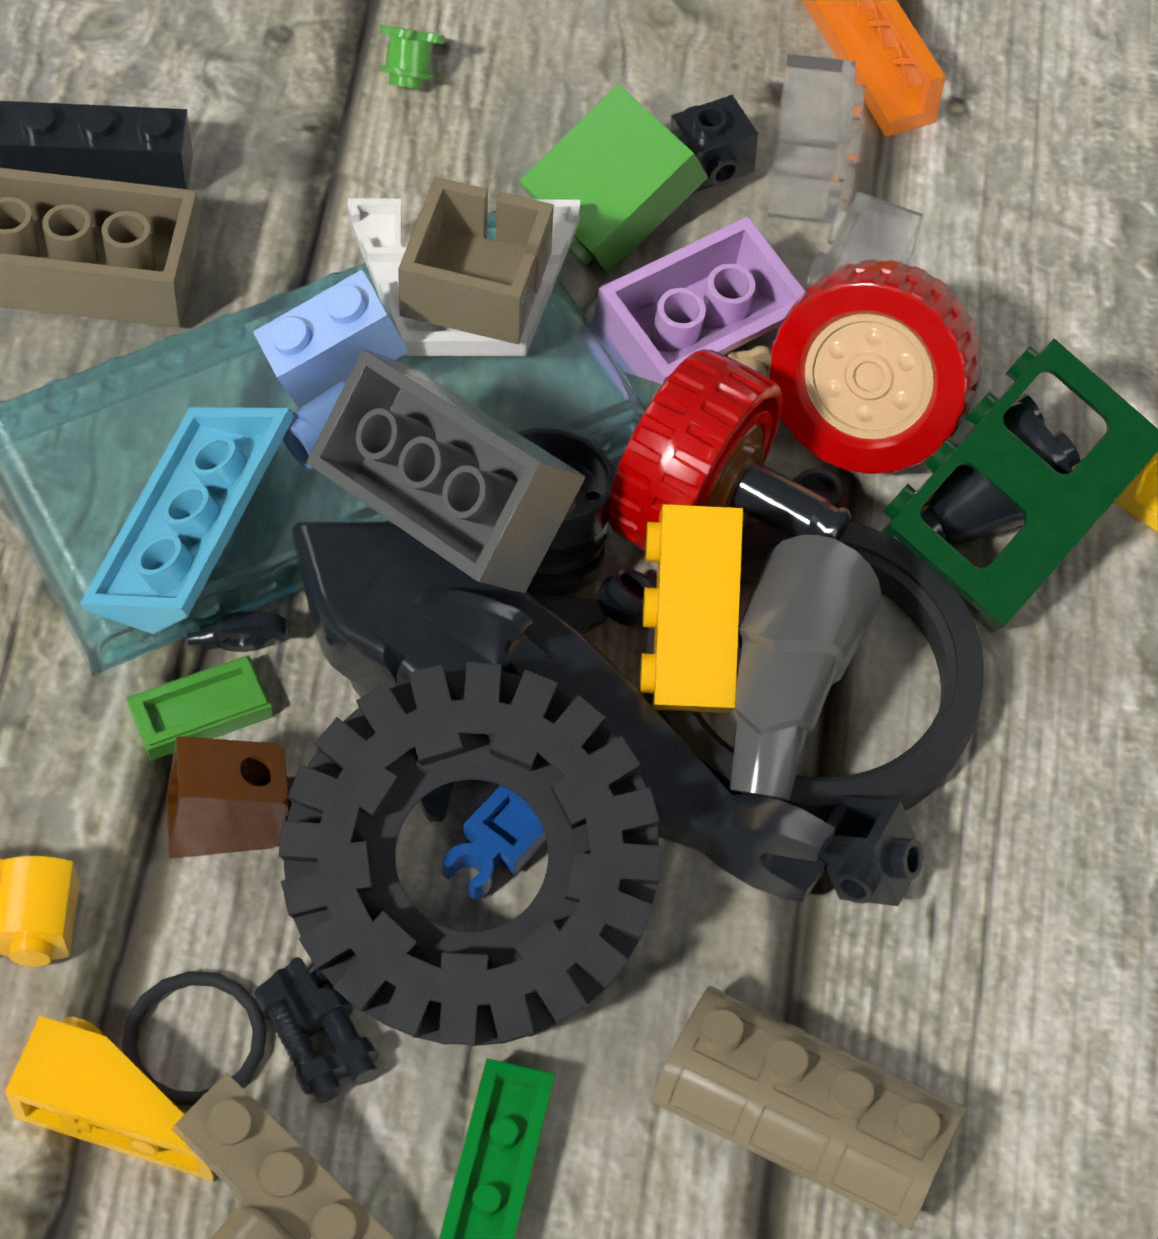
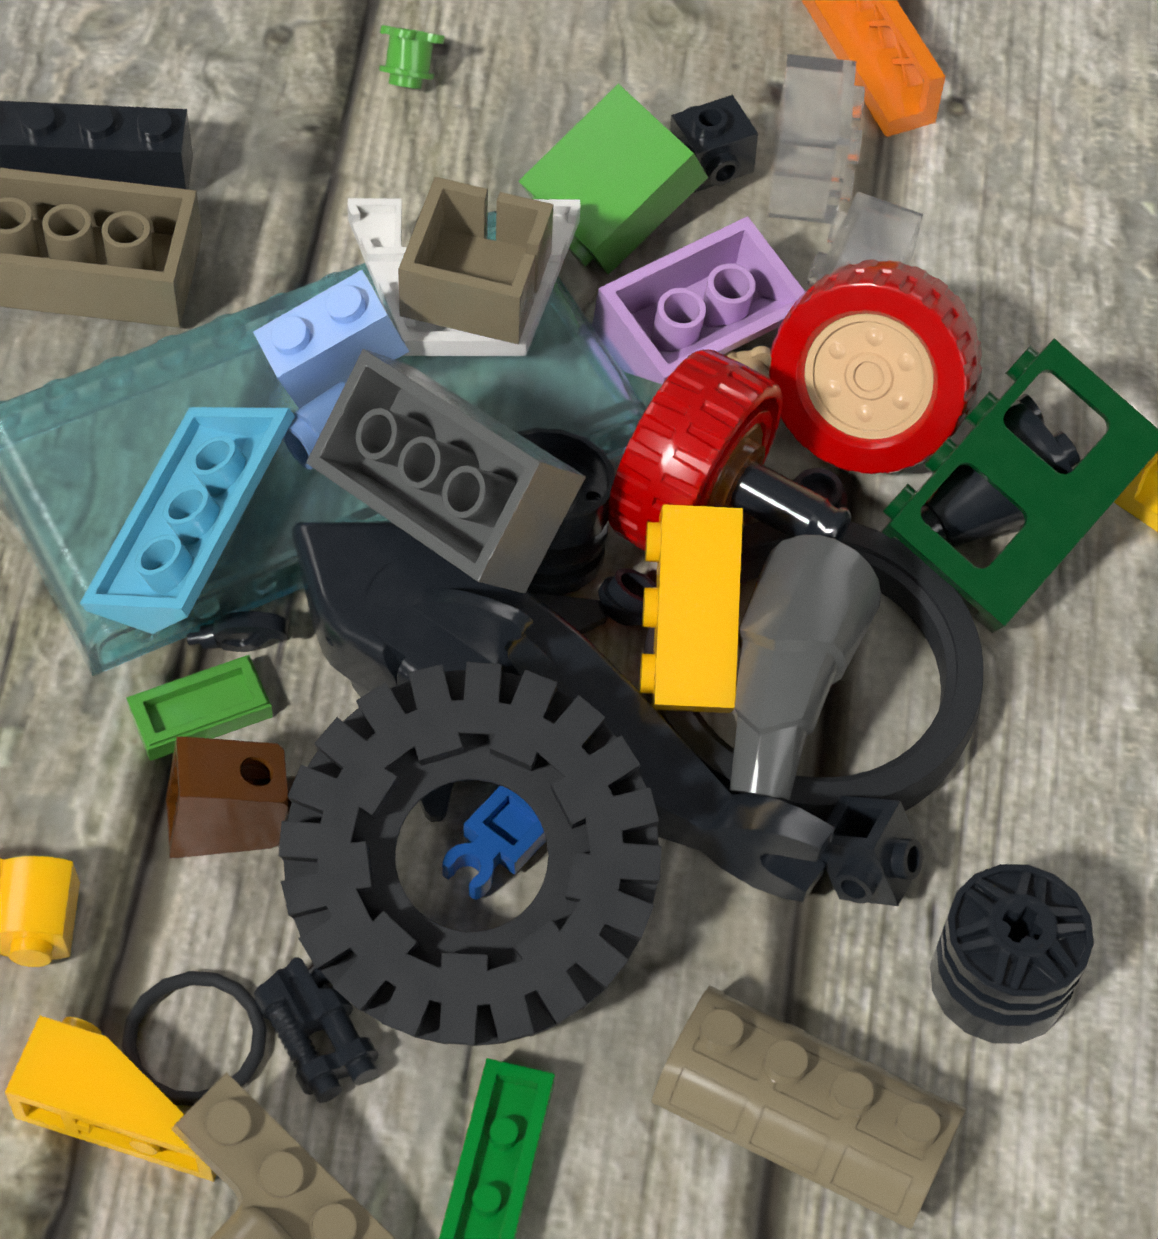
none -> black wheel [930,864,1094,1044]

